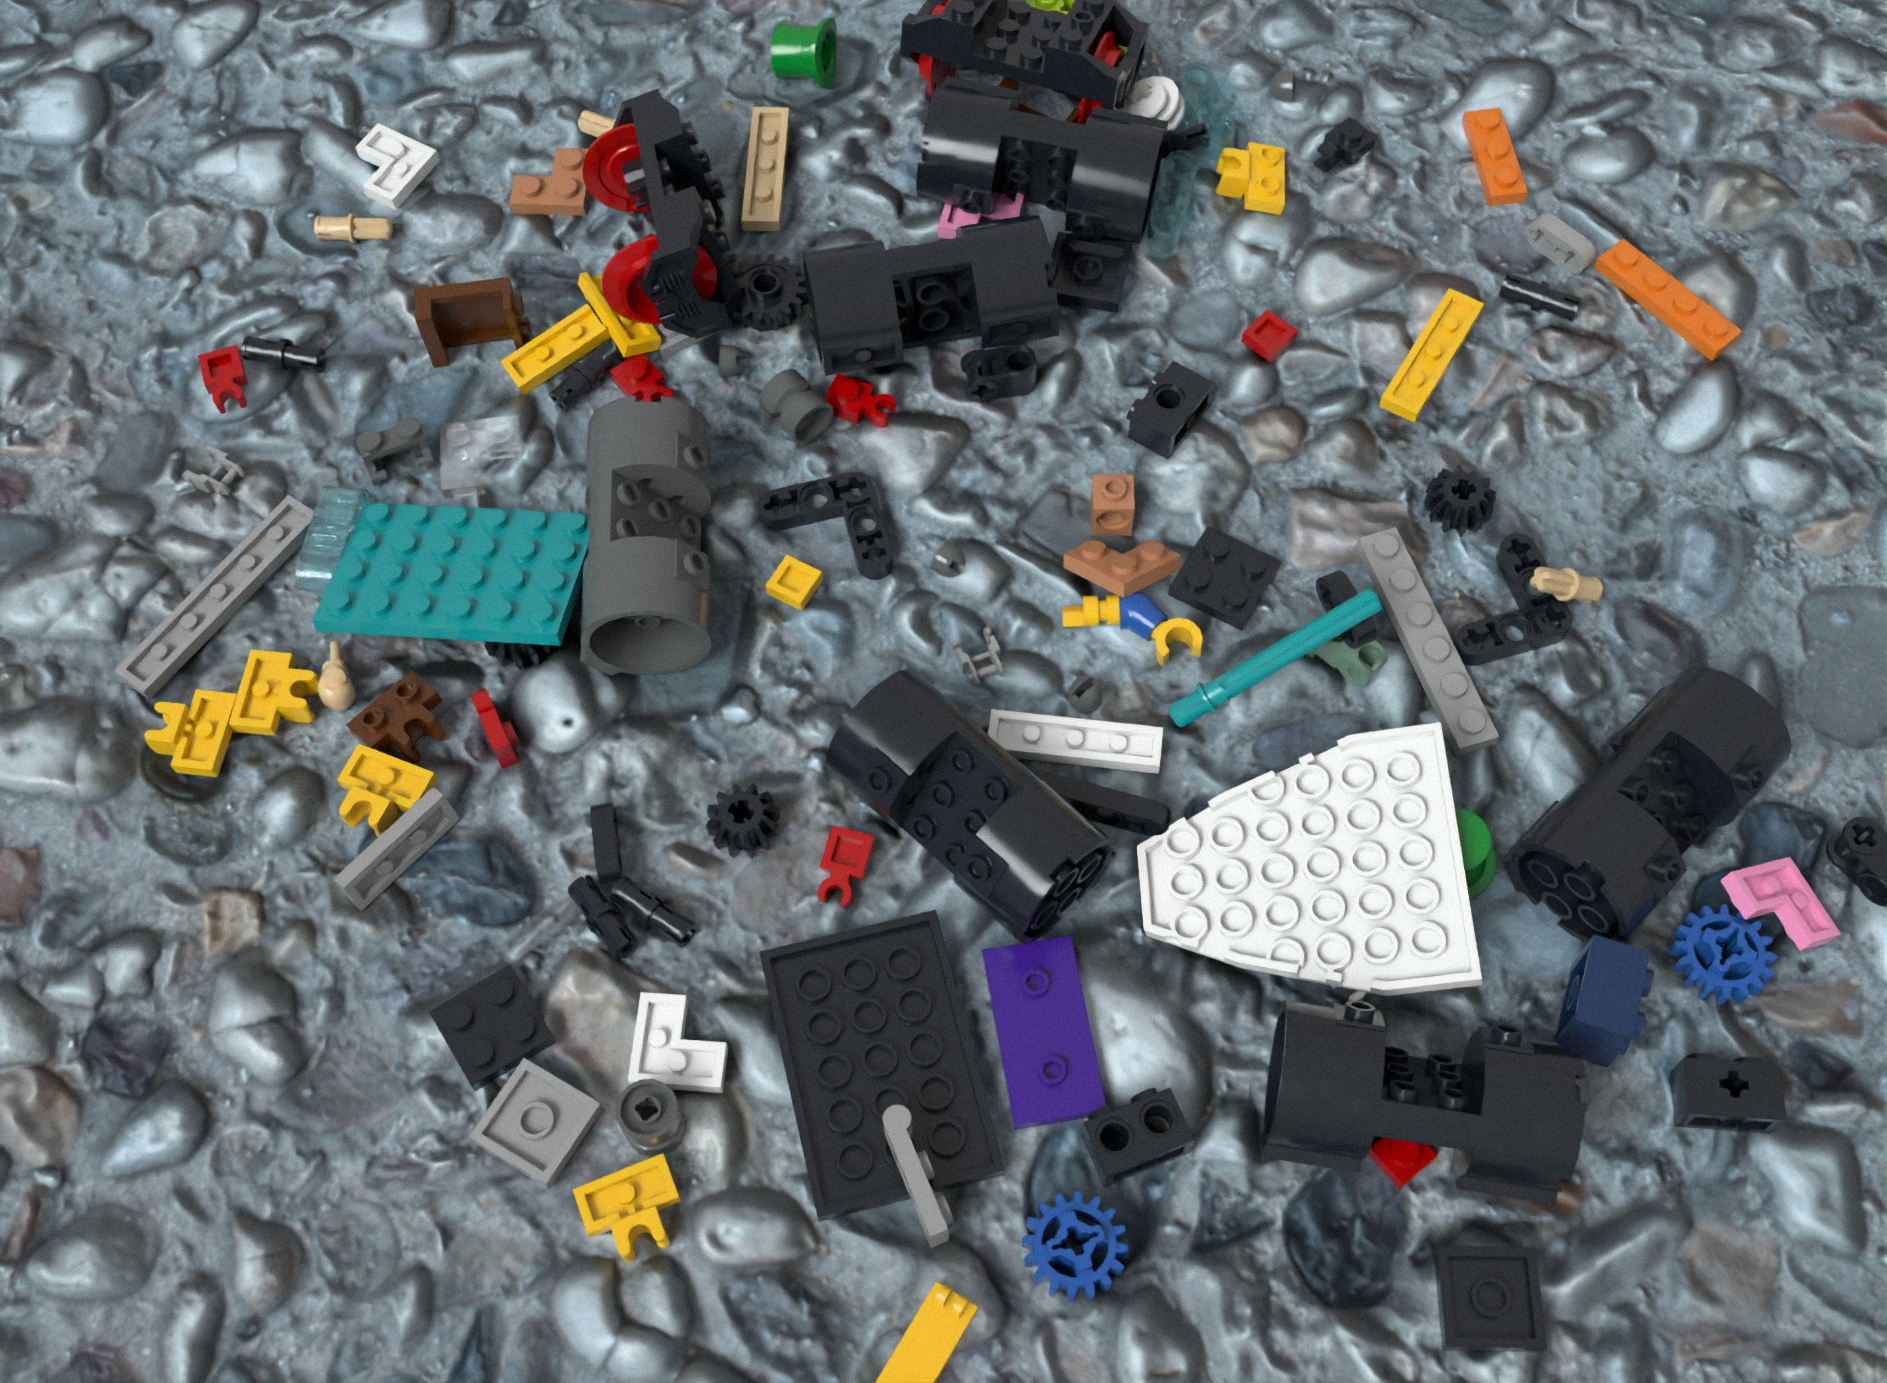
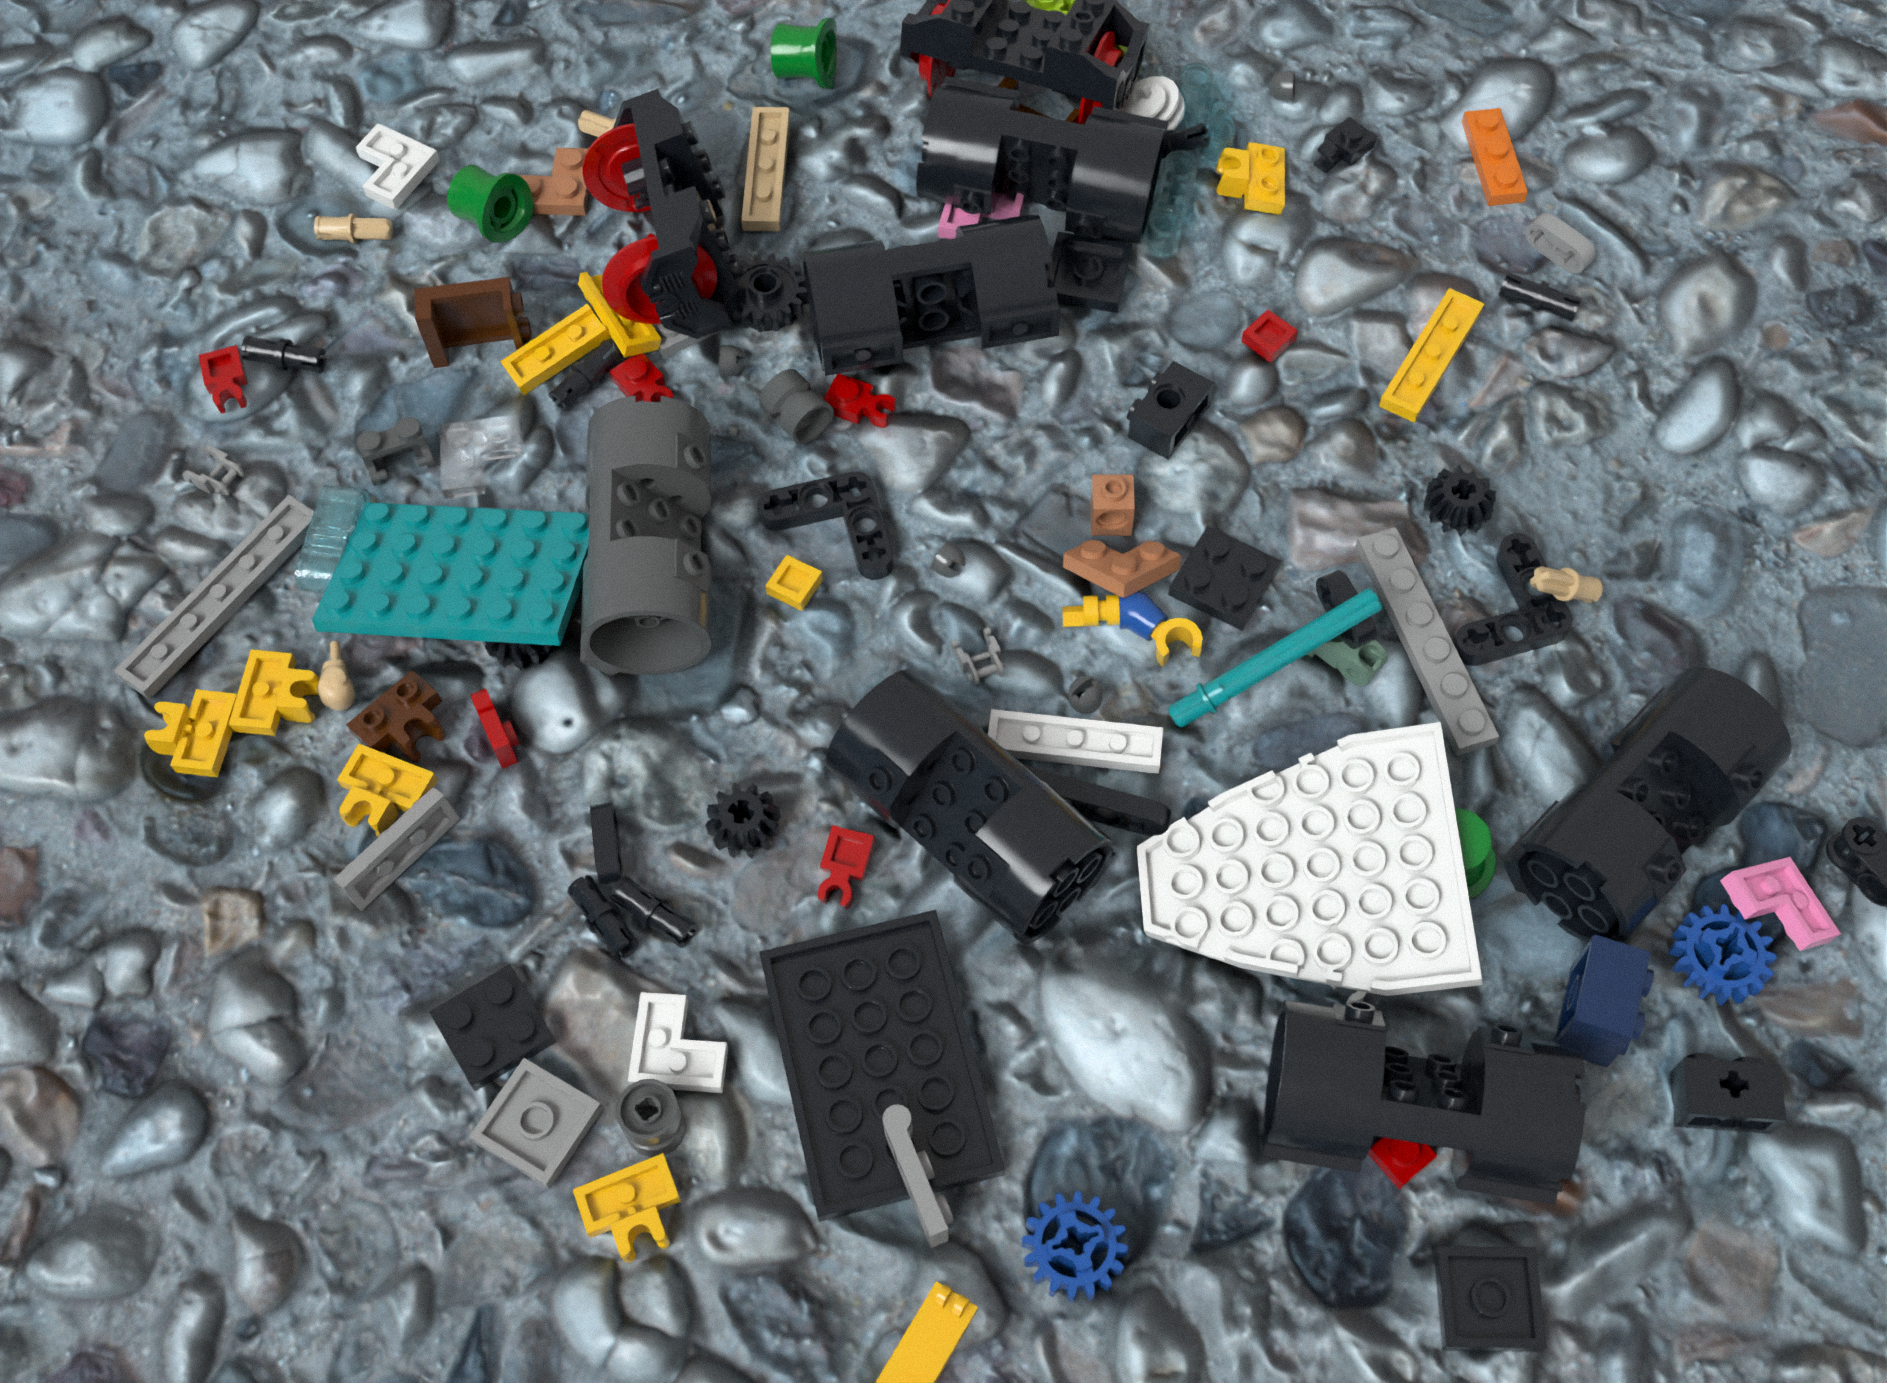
black piece [960,344,1037,403] -> none
dark purple plate [982,935,1106,1130] -> none
black brick [1081,1088,1195,1188] -> none
orange plate [1594,238,1743,361] -> none
none -> green piece [447,165,534,243]

